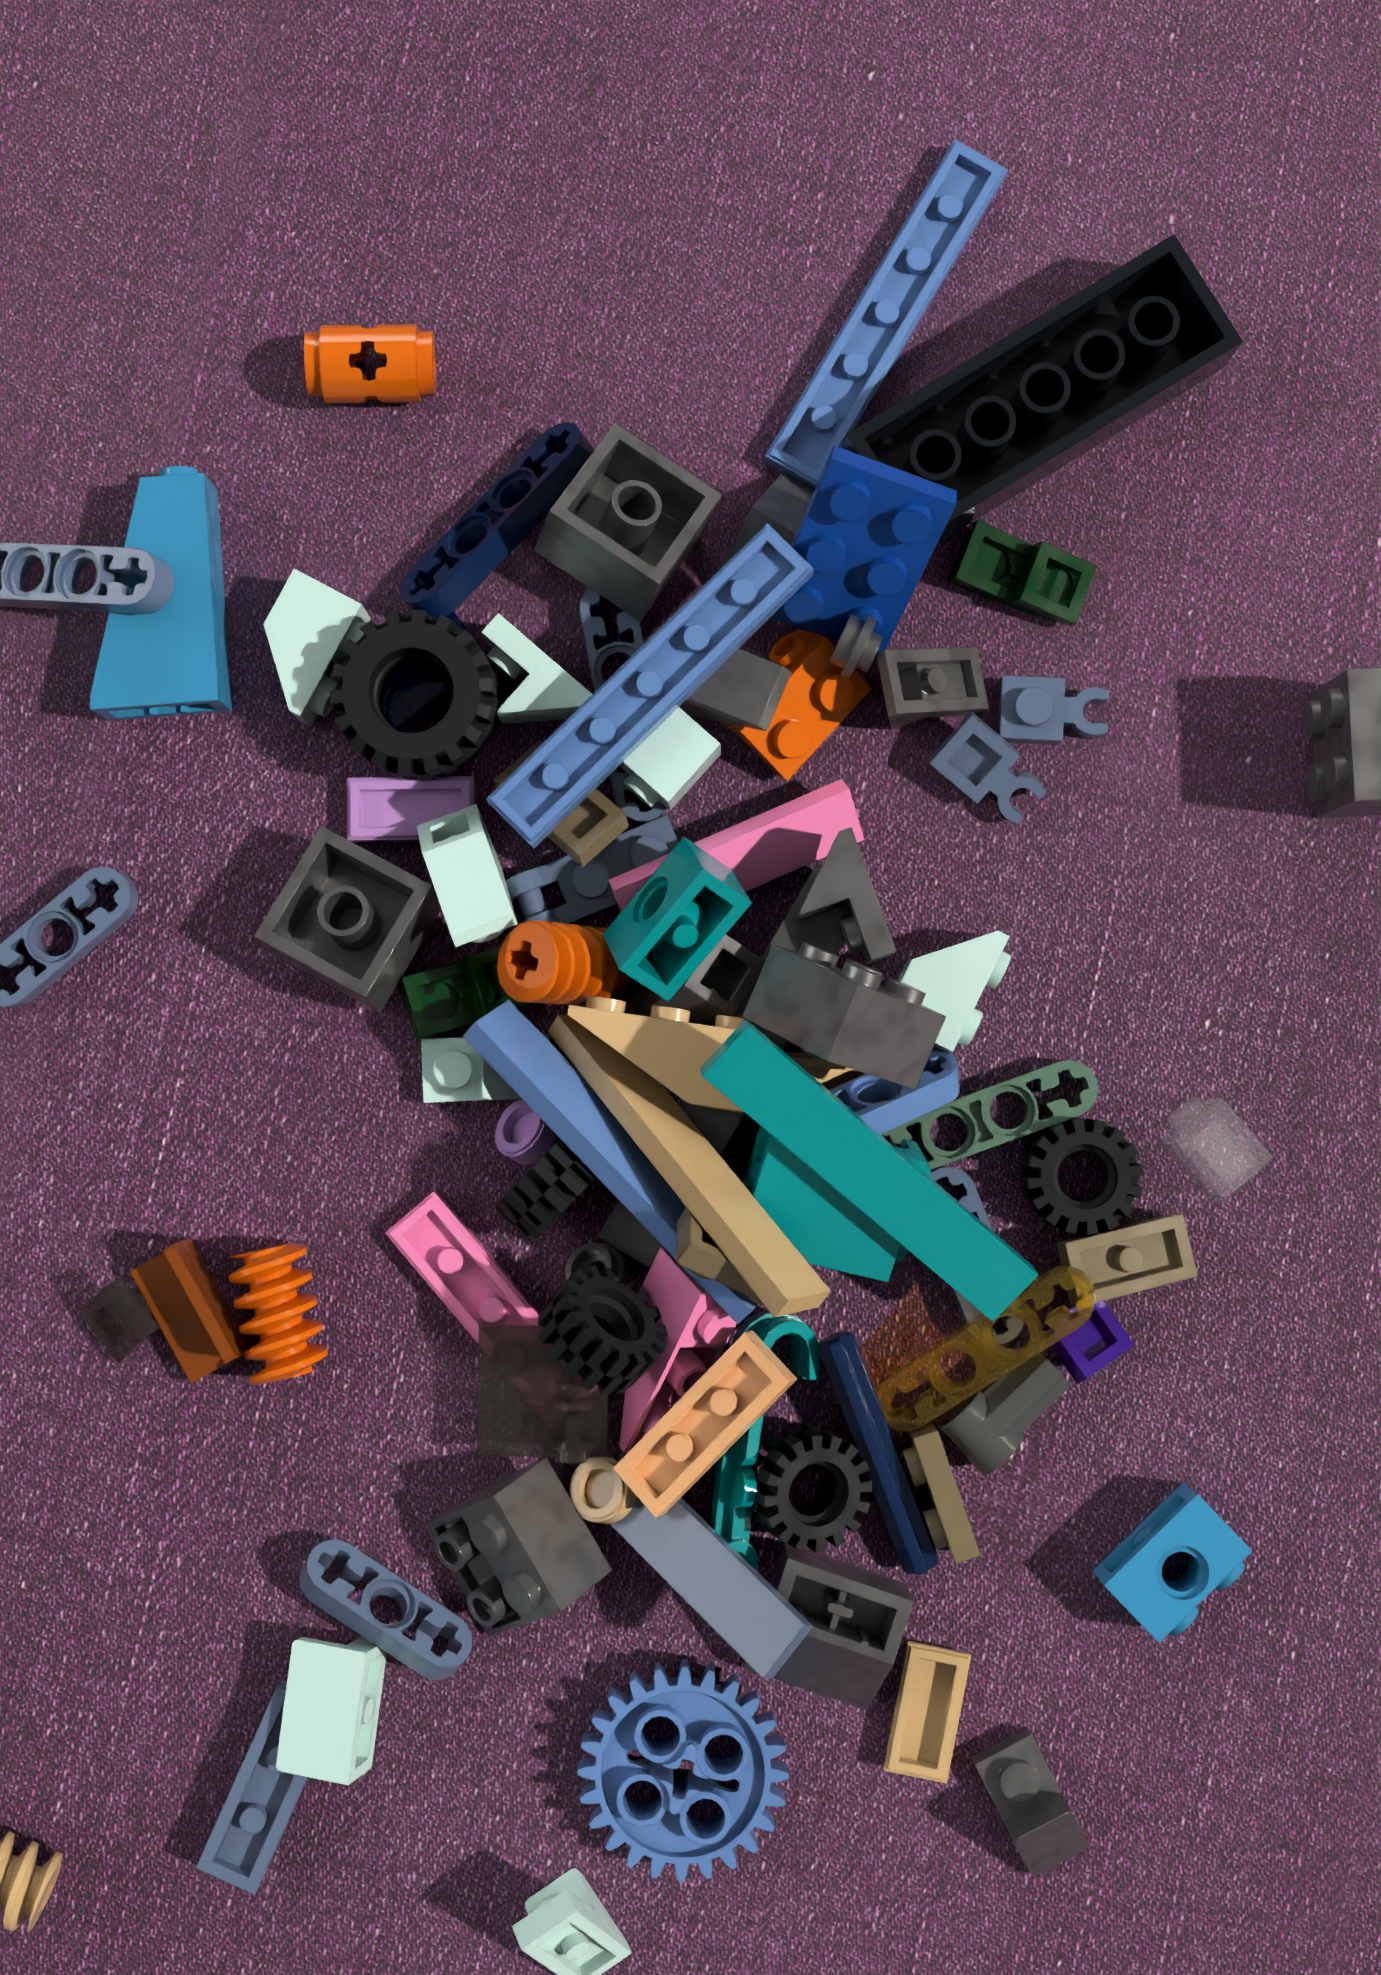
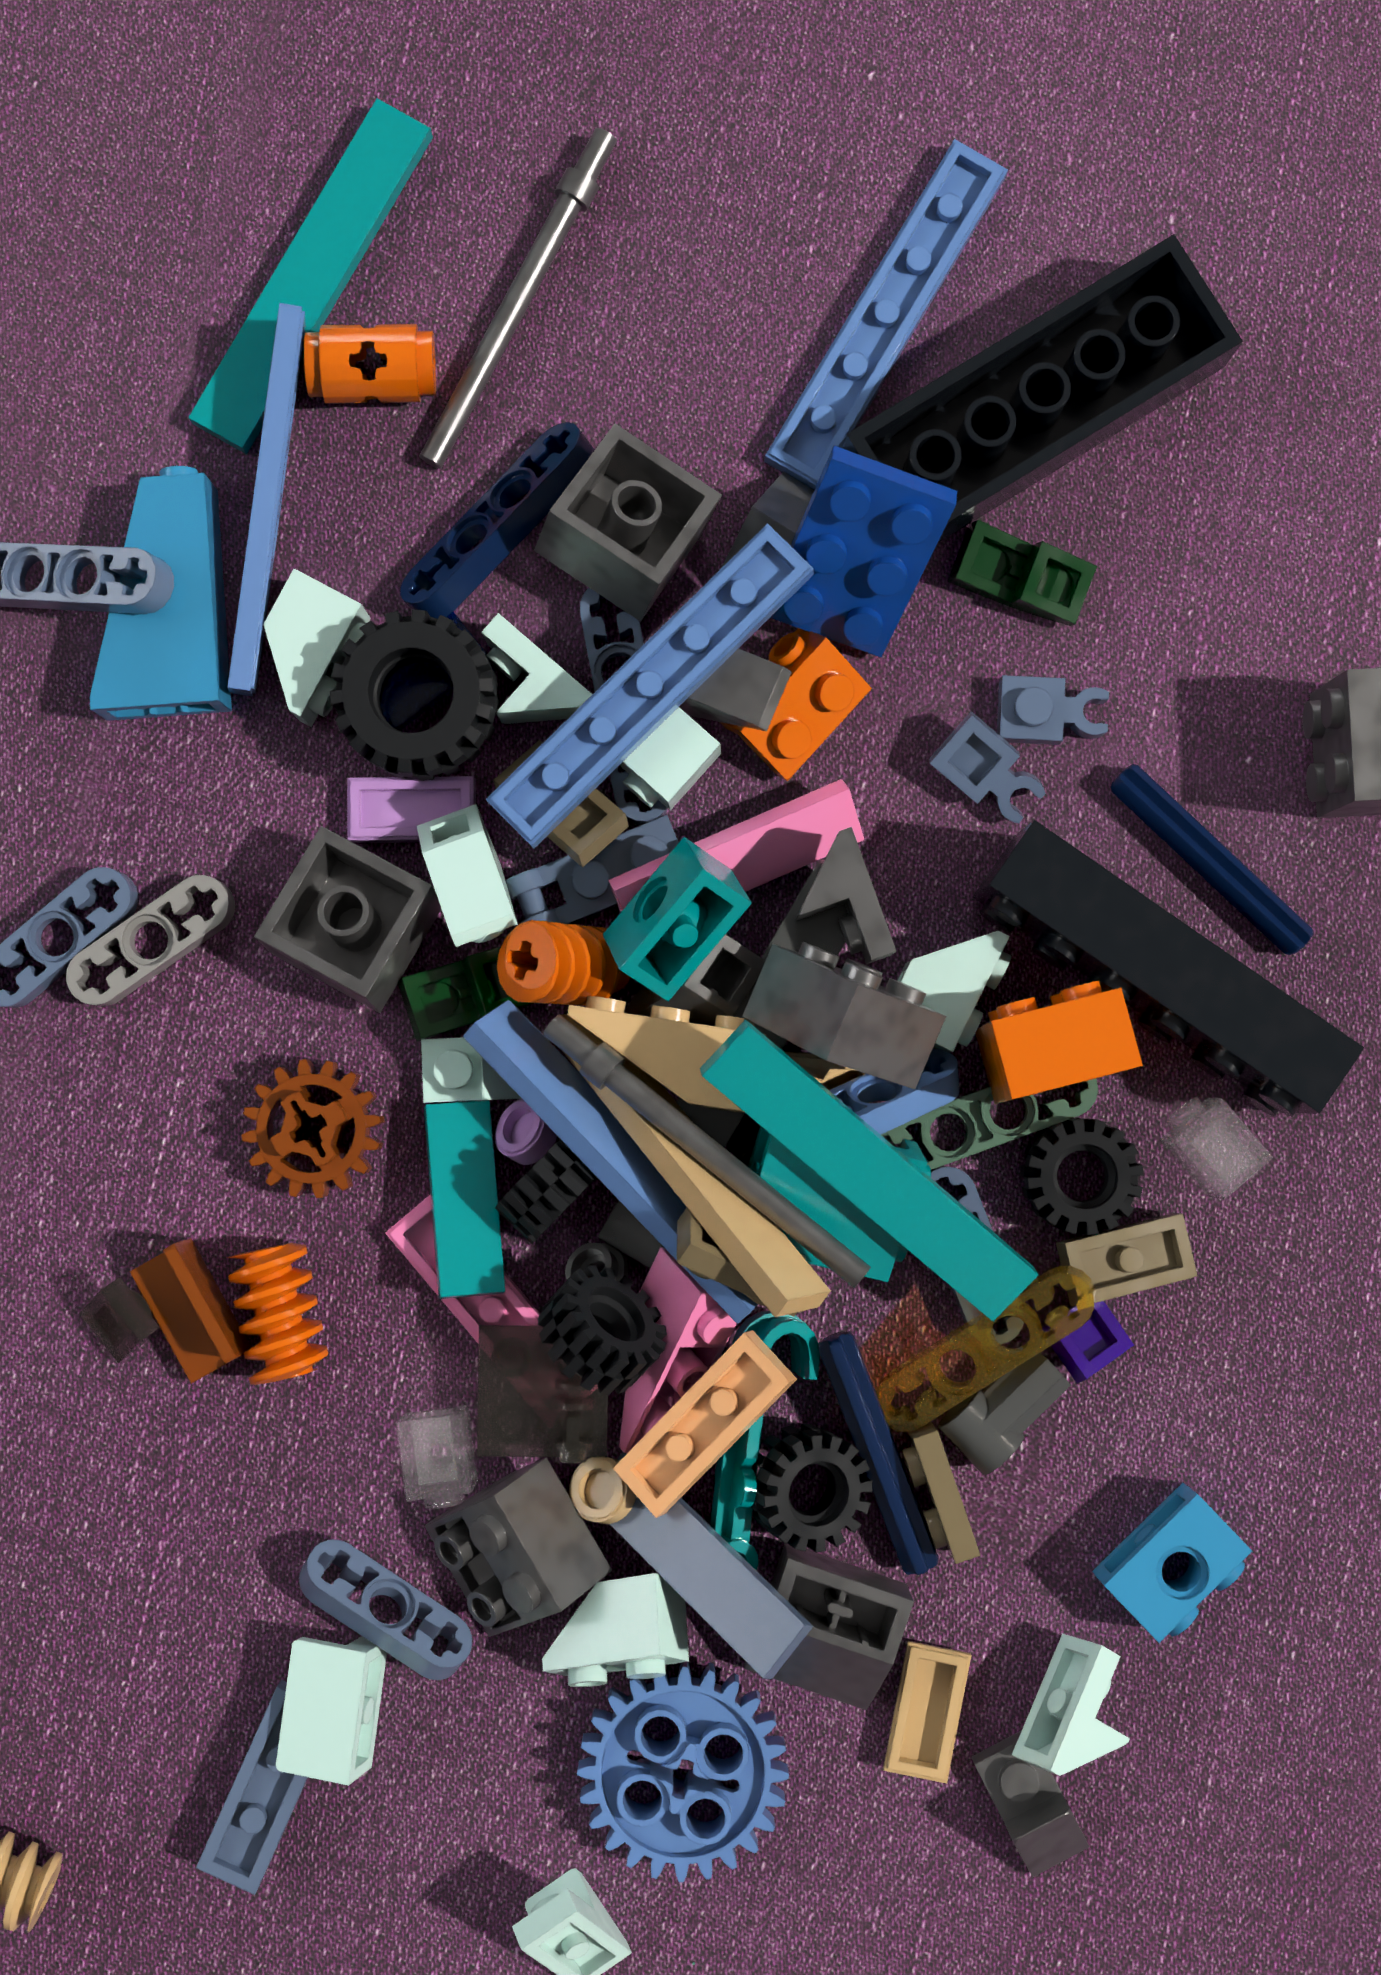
flat silver plate [829,615,883,679] -> none
flat silver slope [876,647,989,729] -> none
none -> light grey beam [66,875,235,1006]
none -> teal tile [188,98,433,455]
none -> medium blue tile [227,303,306,696]
none -> dark orange gear [241,1059,385,1198]
none -> clear brick [396,1405,478,1509]
none -> flat silver bar [419,128,617,469]
none -> teal tile [424,1100,506,1299]
none -> light aqua slope [542,1573,689,1687]
none -> flat silver bar [543,1014,871,1288]
none -> black brick [972,820,1364,1117]
none -> orange brick [975,981,1143,1104]
none -> light aqua slope [1012,1633,1130,1776]
none -> dark blue axle [1110,764,1314,955]

